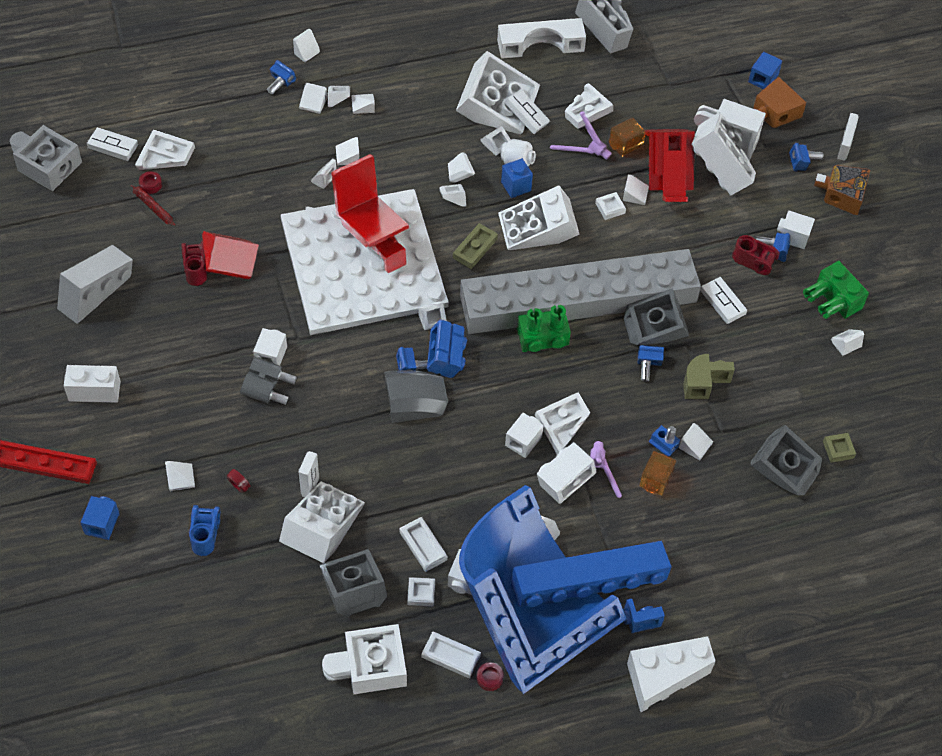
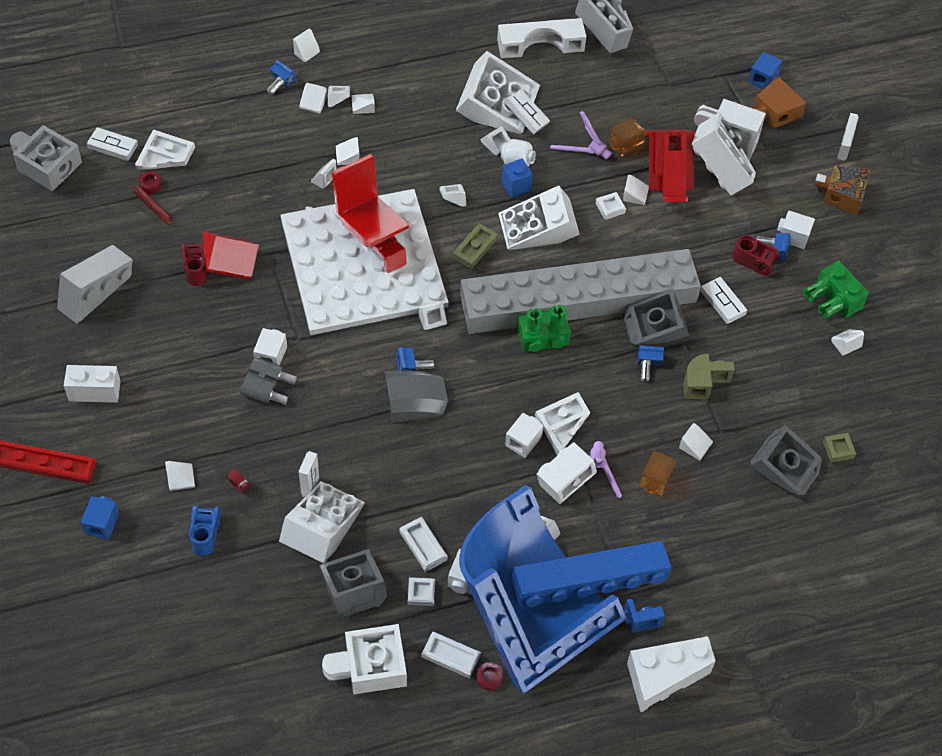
blue brick [427,320,467,378] -> none
white piece [448,152,475,183] -> none
white wing [565,83,613,129] -> none
blue piece [649,425,680,457] -> none
blue piece [789,143,823,171] -> none

